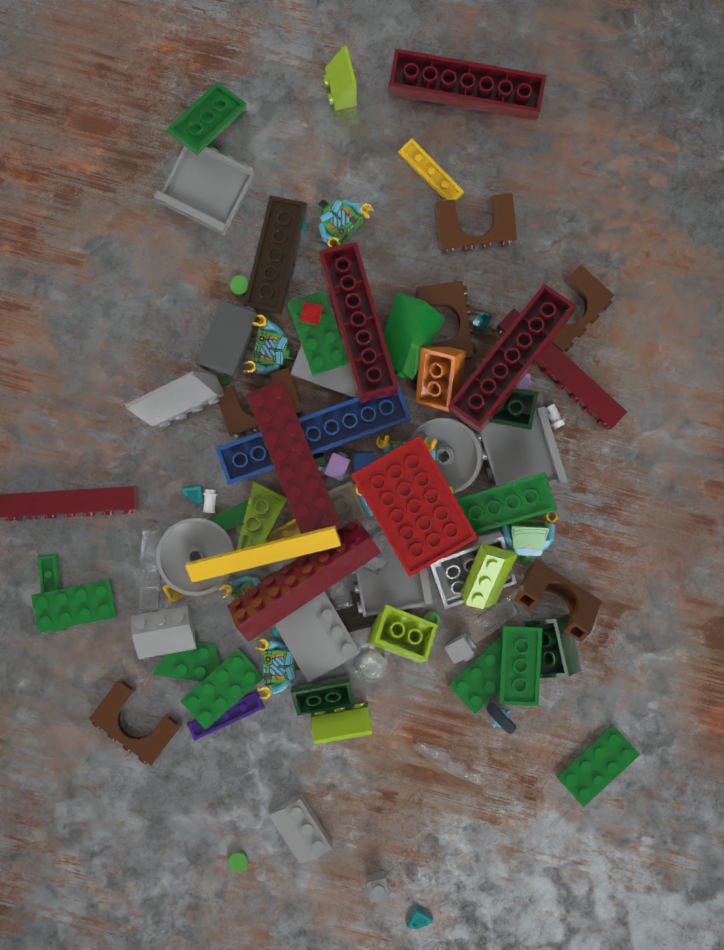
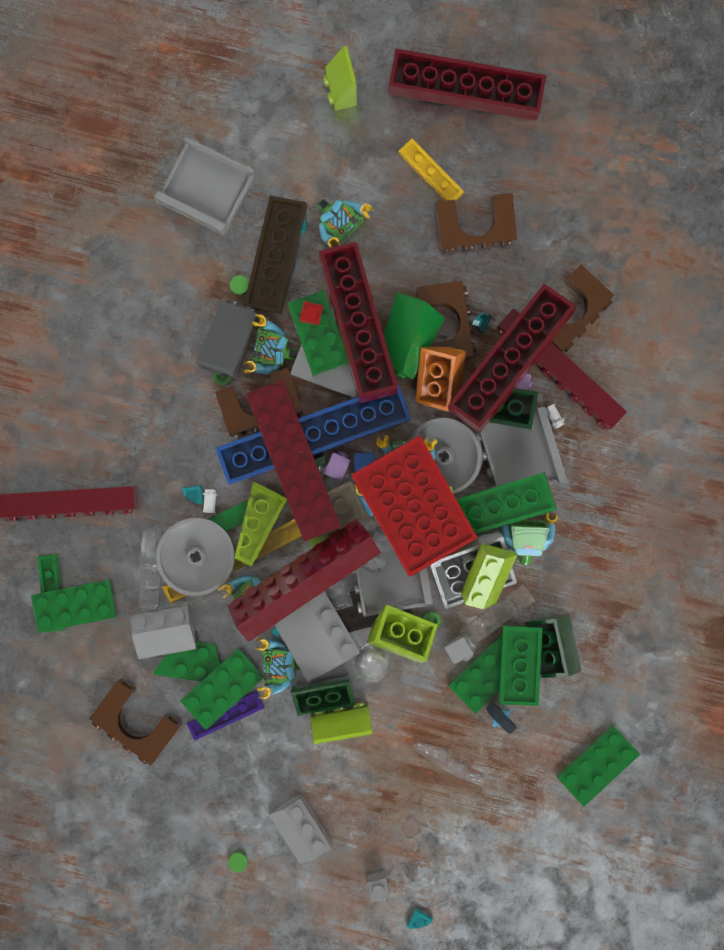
light grey slope [125,372,225,428] -> none
green plate [167,82,247,155] -> none
yellow tile [185,526,341,582] -> none
reddish brown arch [514,559,602,643] -> none

